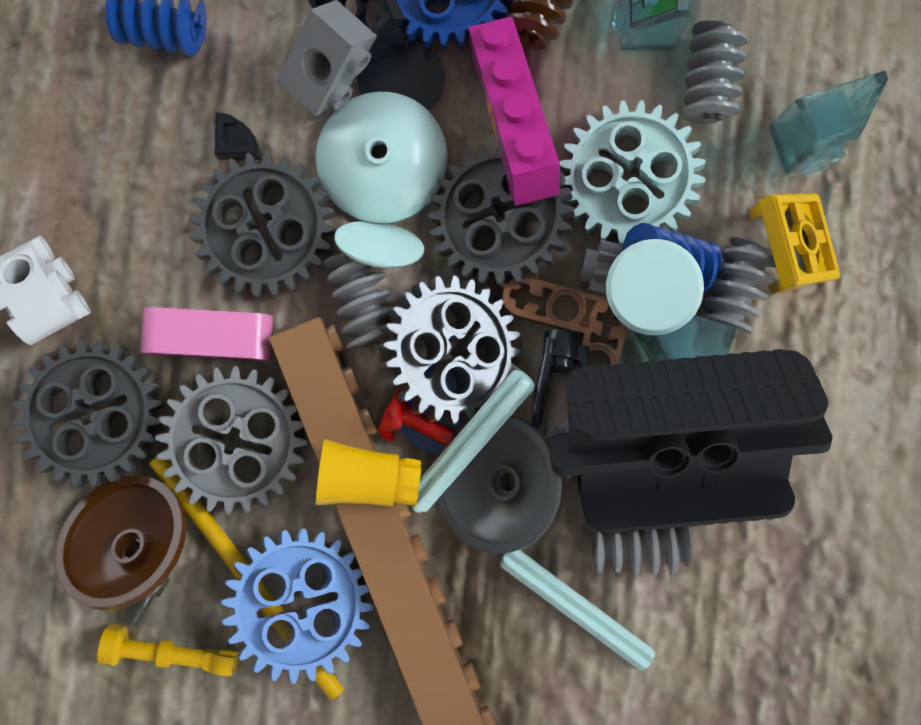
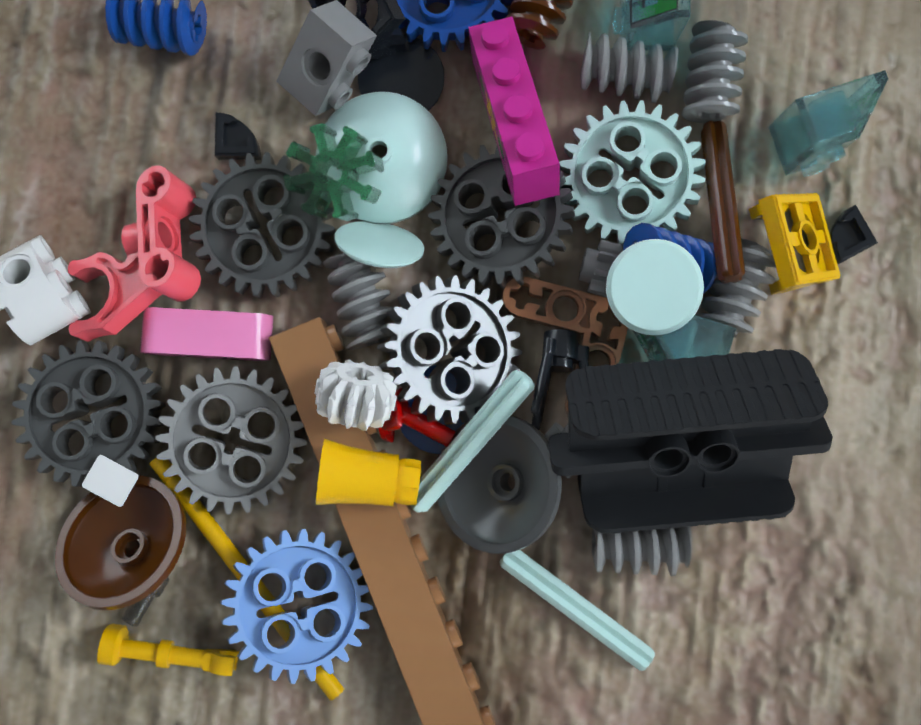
none -> coral piece [68,166,201,342]
none -> white sticker [82,455,139,507]
none -> clear green gear [283,123,384,221]
none -> white gear [314,359,397,431]
none -> light grey piece [580,31,679,103]
none -> reddish brown axle [701,120,745,283]
none -> black tile [830,205,878,264]

